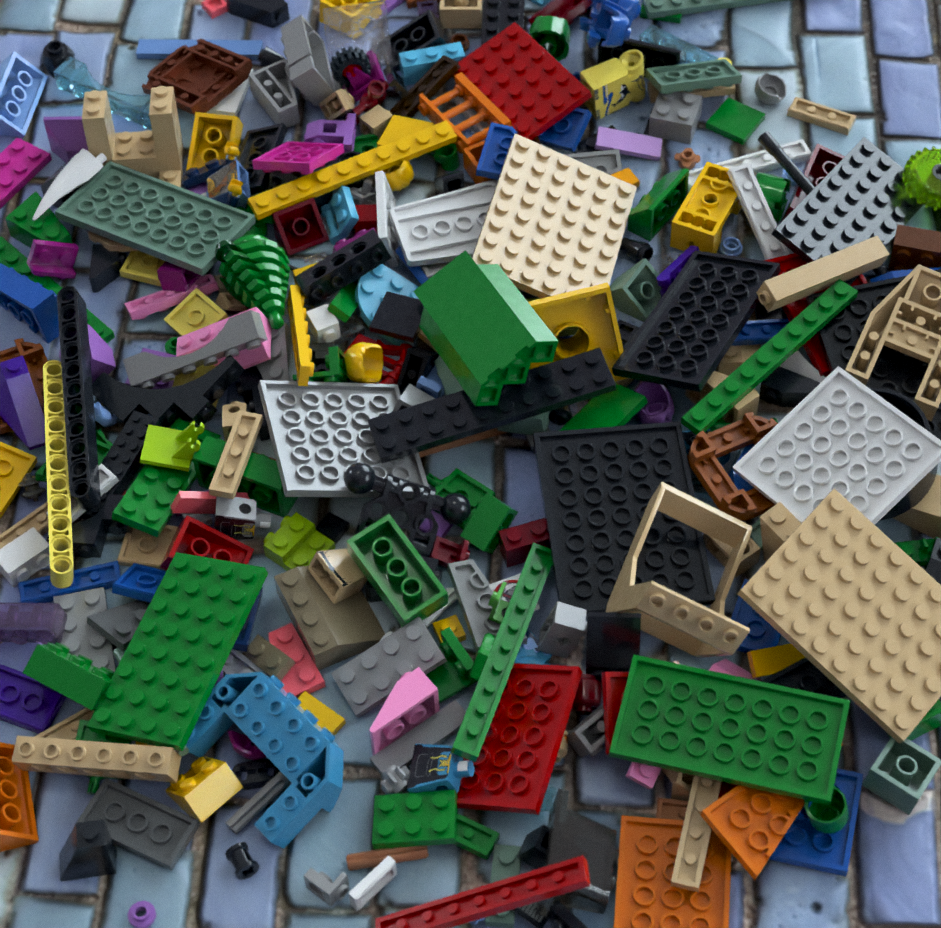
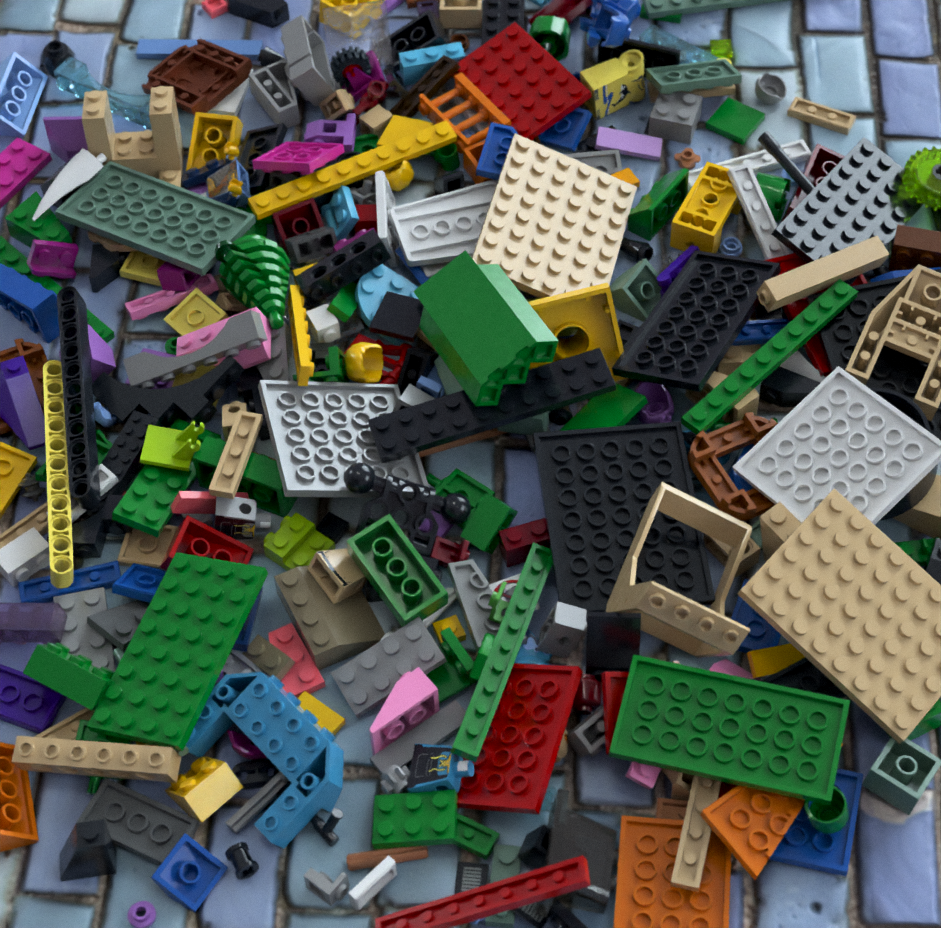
none -> blue slope [151,833,228,912]
none -> black piece [276,781,343,847]
none -> dark grey brick [284,226,338,264]
none -> black sticker [454,862,488,894]
none -> clear neon green tile [709,39,733,60]

